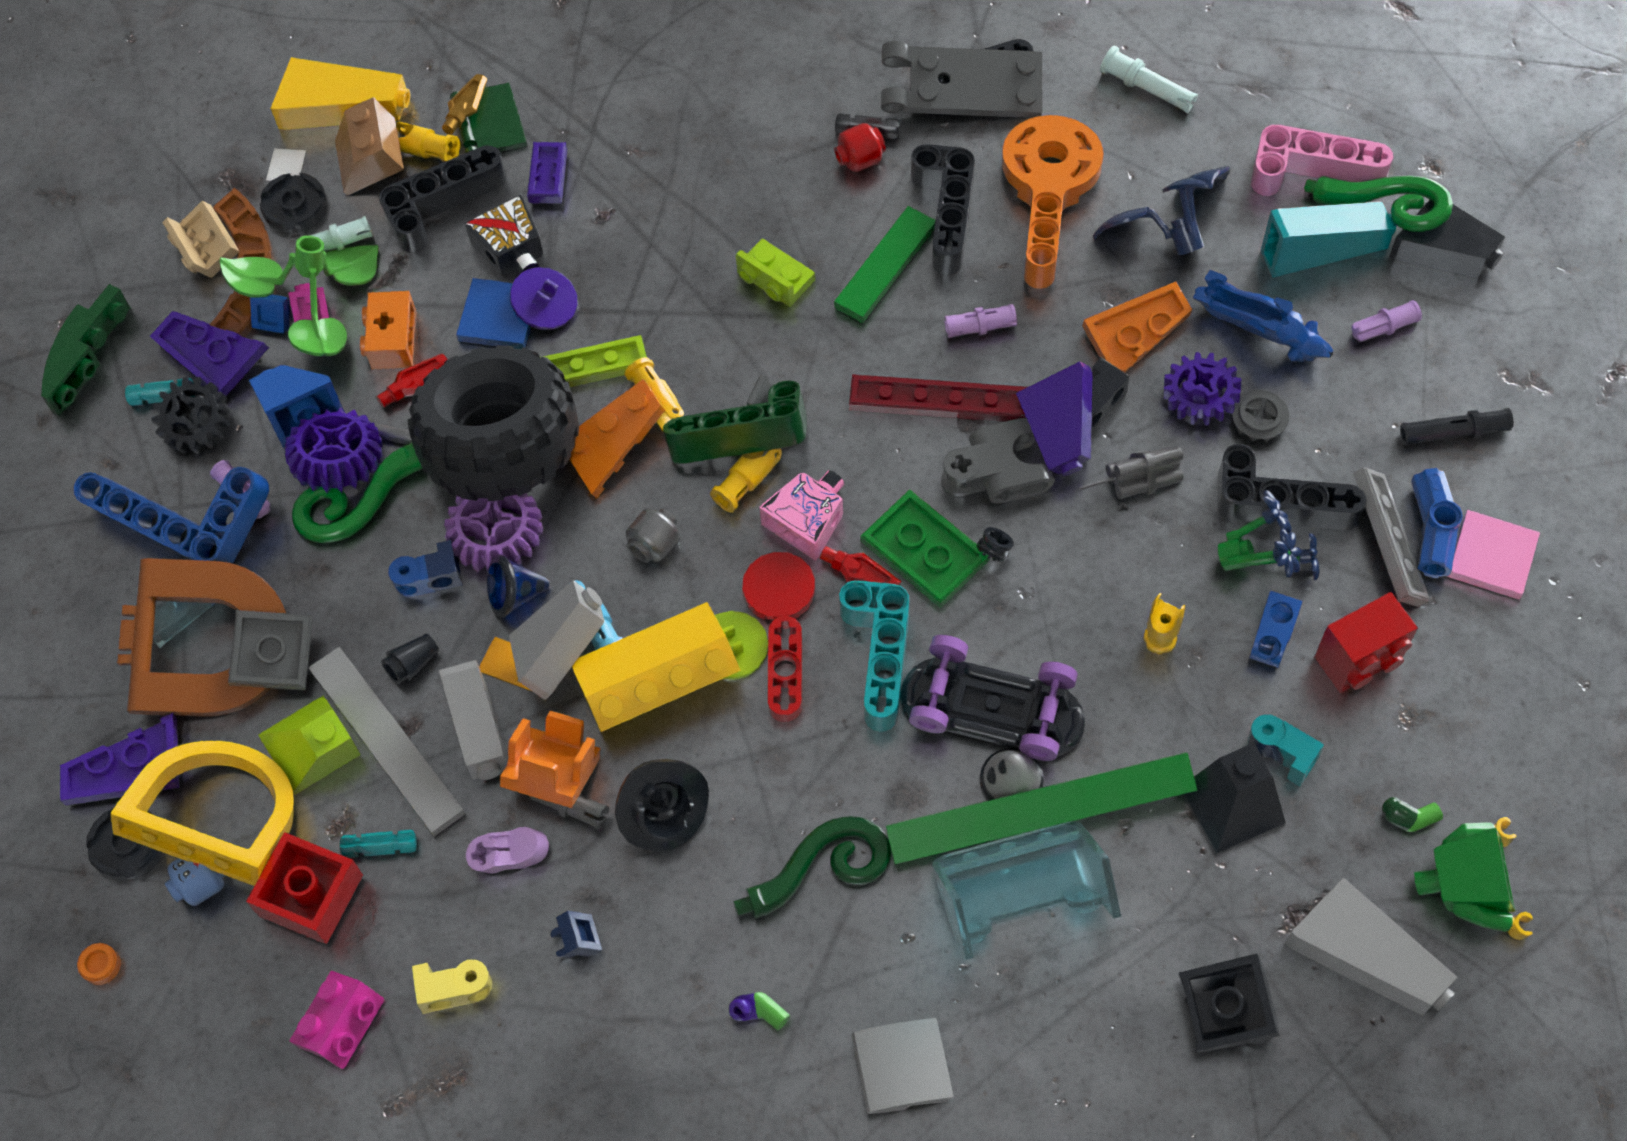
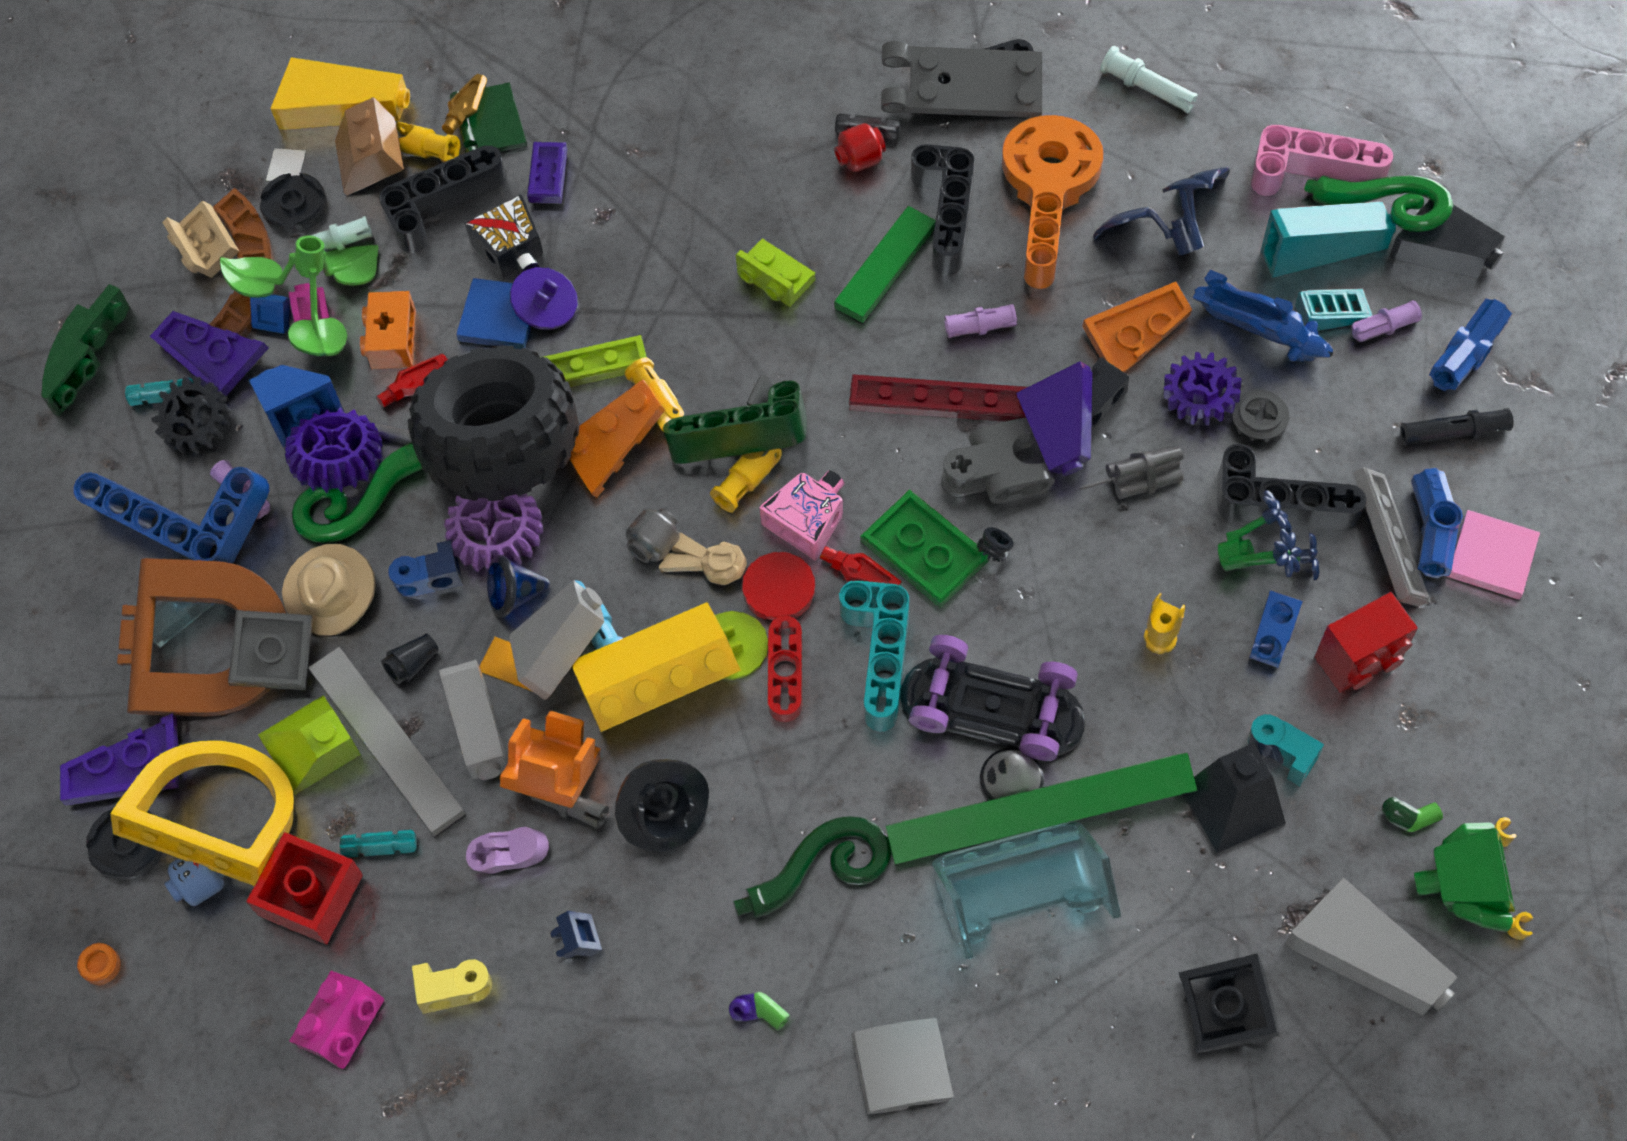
none -> tan hat [282,544,376,636]
none -> tan piece [659,533,747,585]
none -> teal slope [1295,289,1373,331]
none -> blue piece [1429,298,1512,391]

